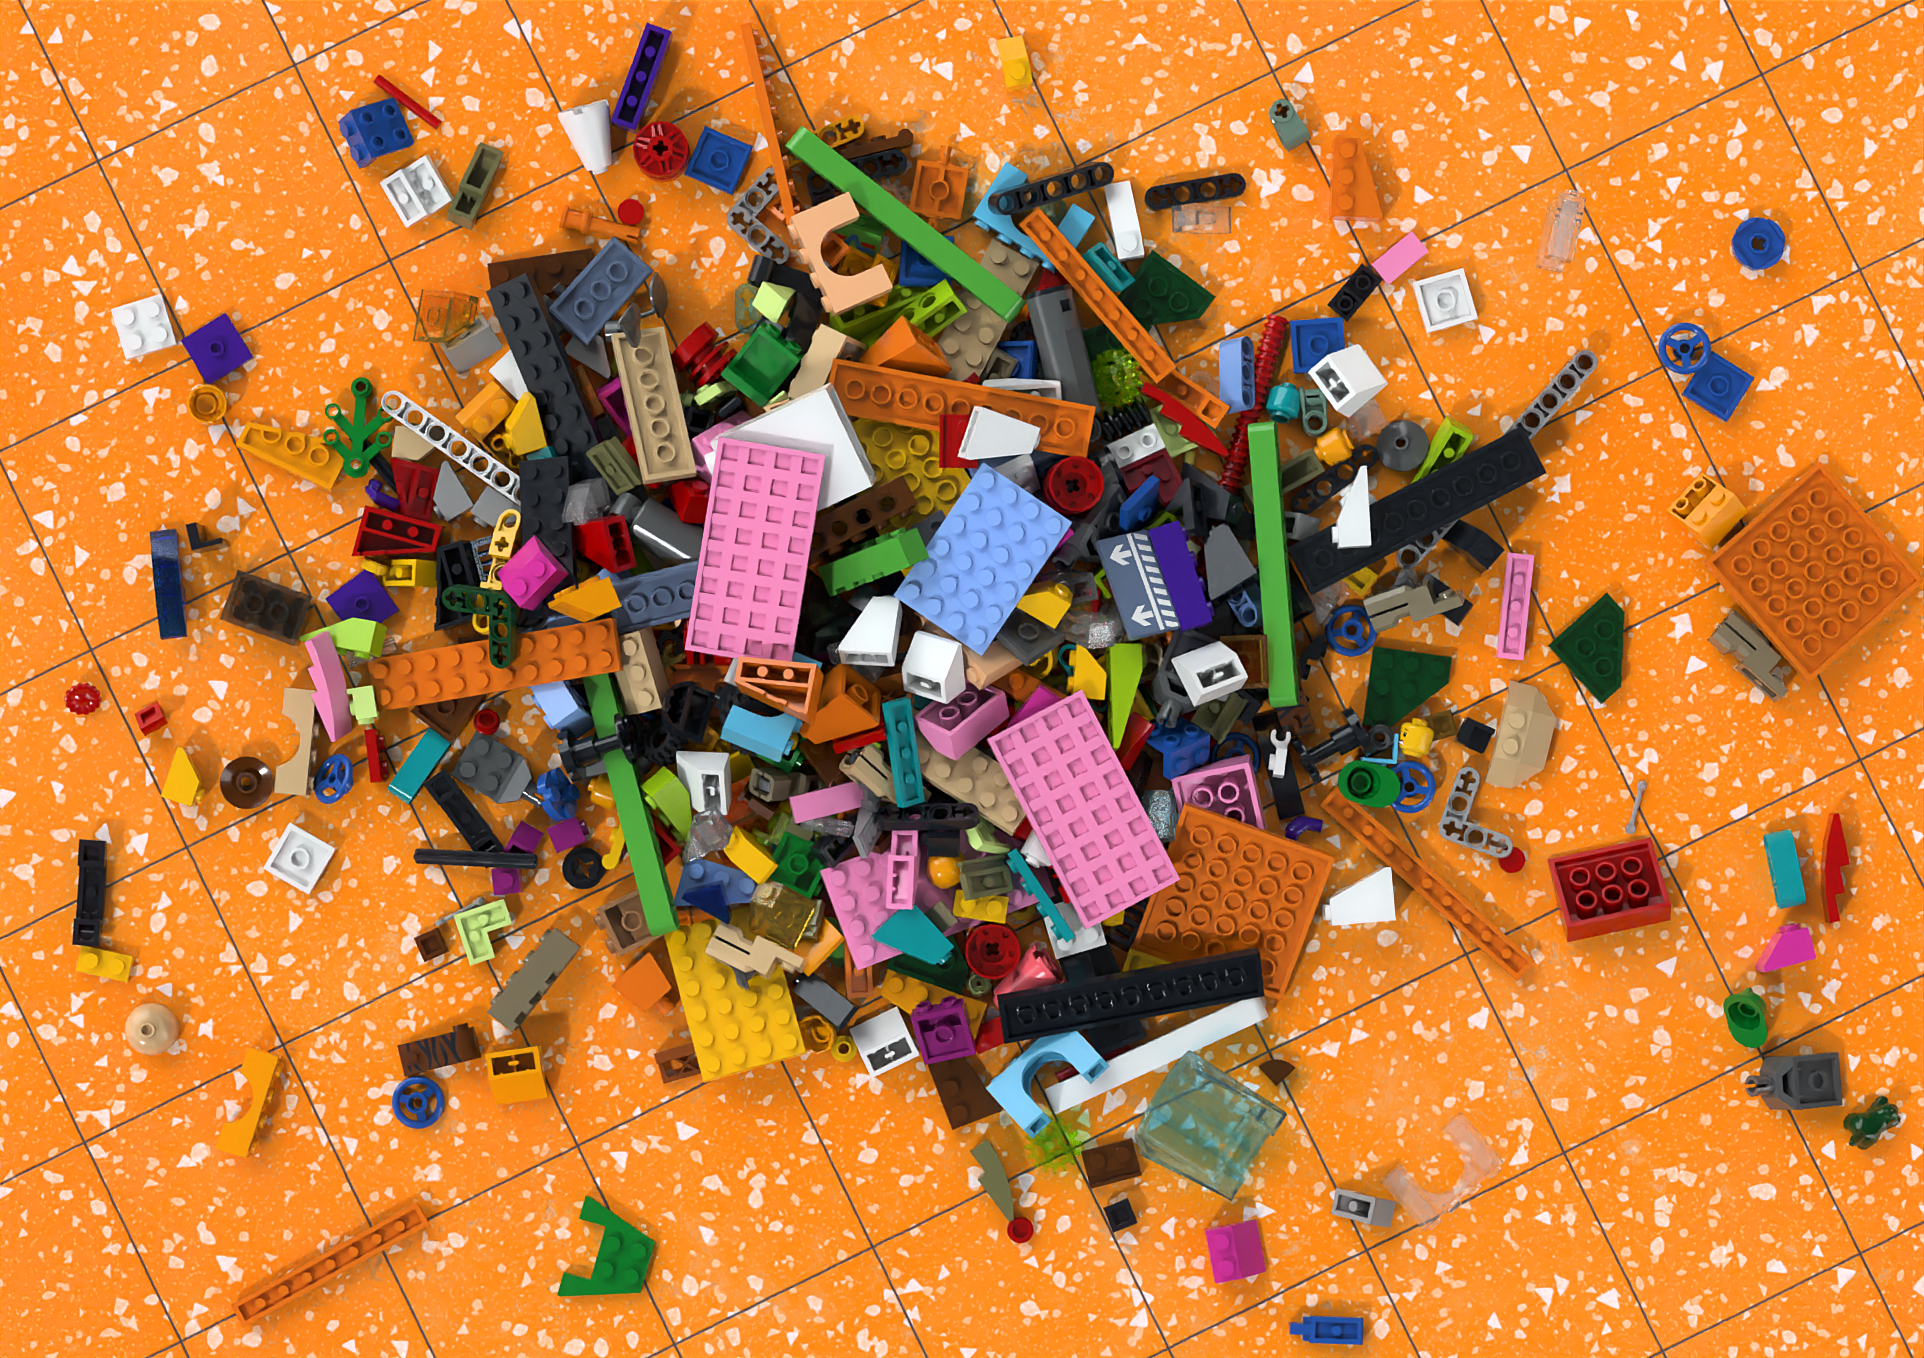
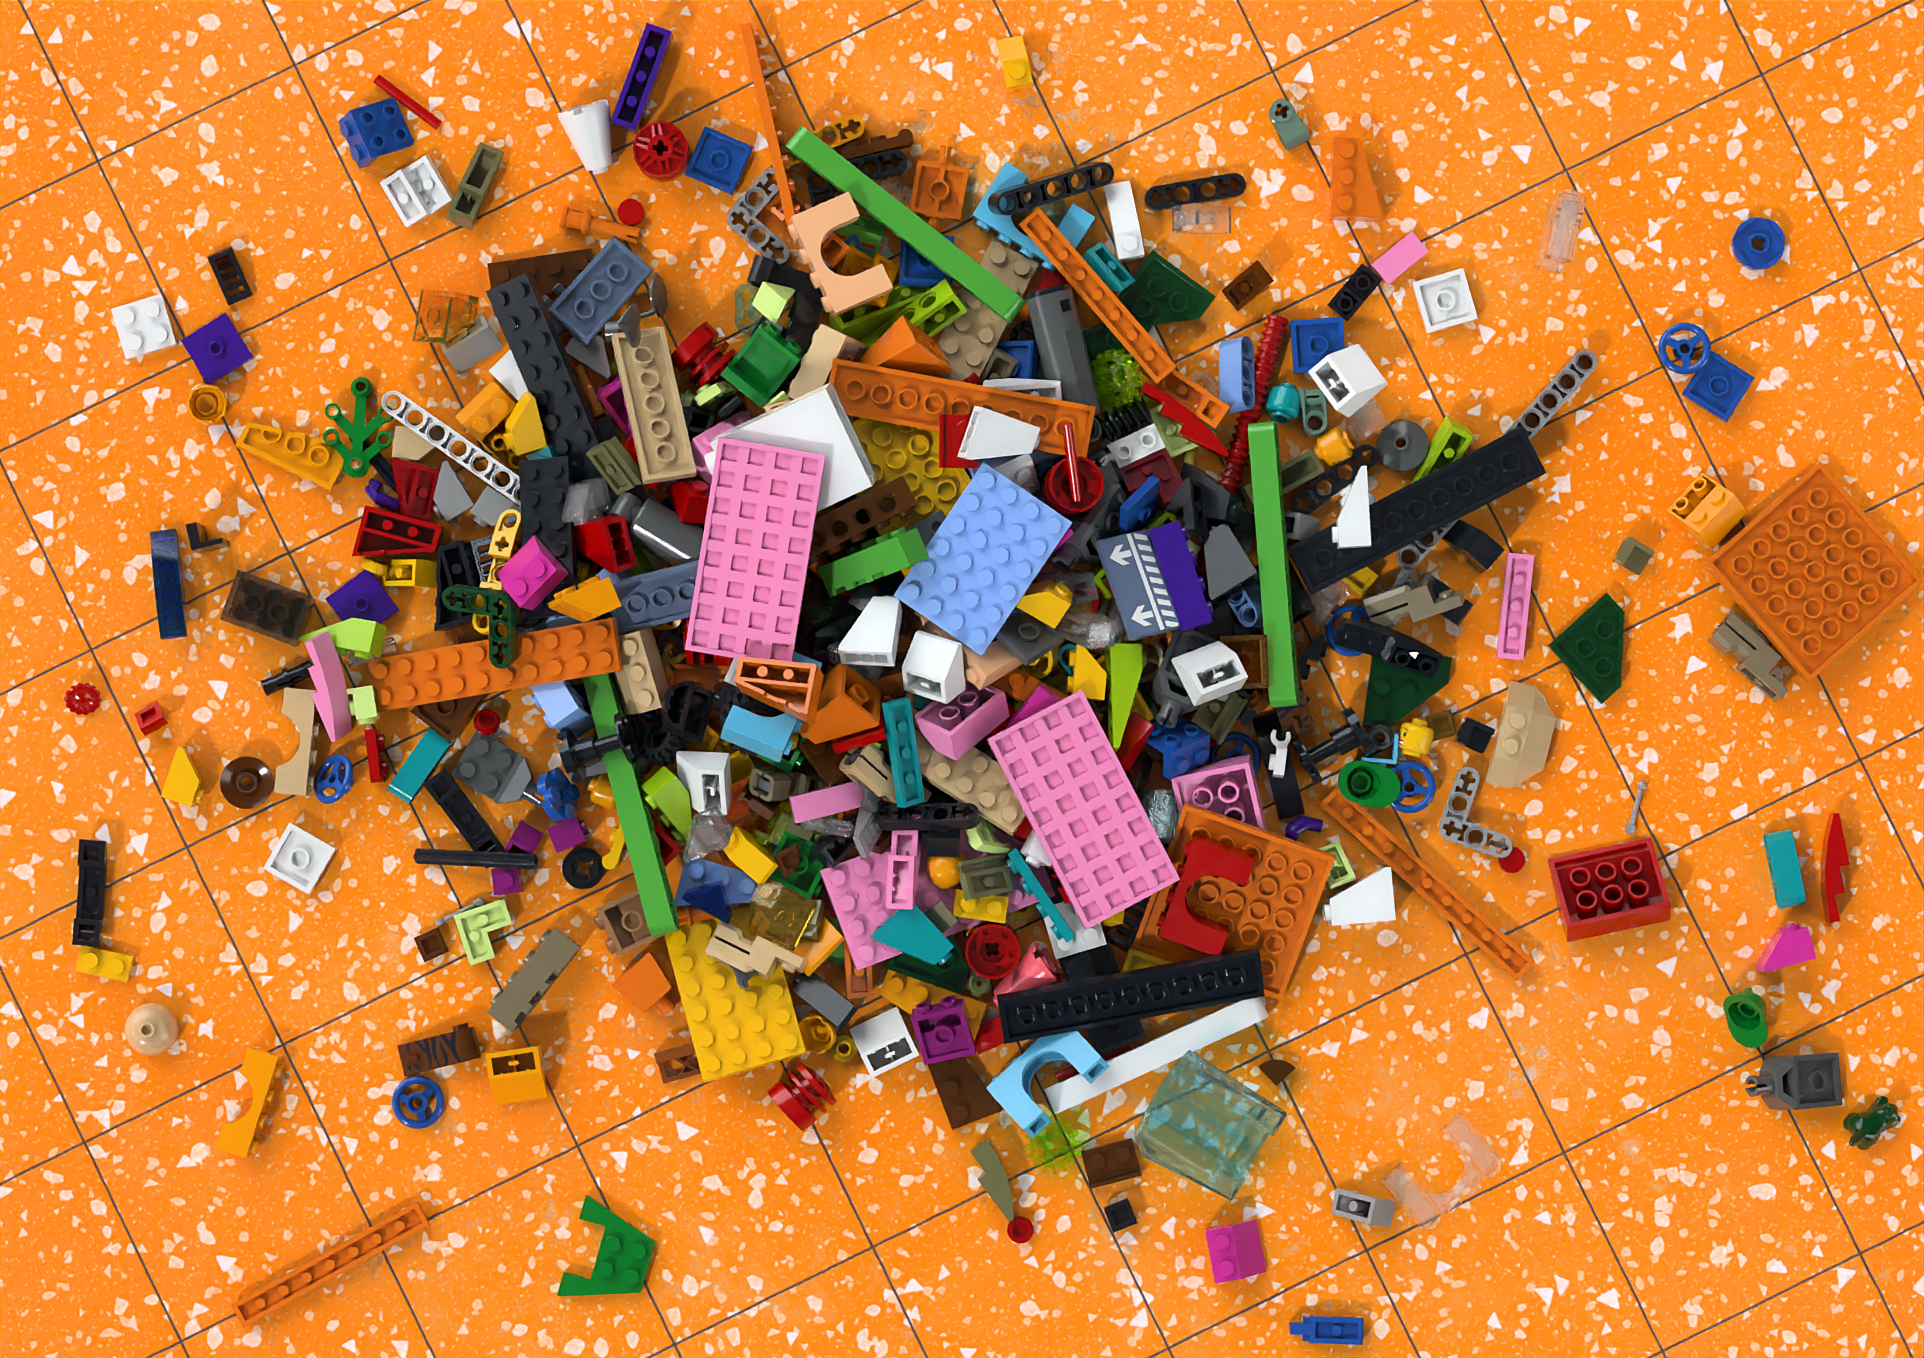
none -> black slope [207,246,253,306]
none -> black pin [261,660,313,696]
none -> red wheel [767,1061,837,1132]
none -> reddish brown tile [773,843,800,879]
none -> red bar [1062,422,1082,502]
none -> red arch [1156,833,1256,955]
none -> reddish brown slope [1222,260,1274,312]
none -> reddish brown plate [1248,687,1270,713]
none -> yellowish green slope [1319,841,1356,889]
none -> black slope [1333,618,1443,678]
none -> olive panel [1612,536,1655,575]

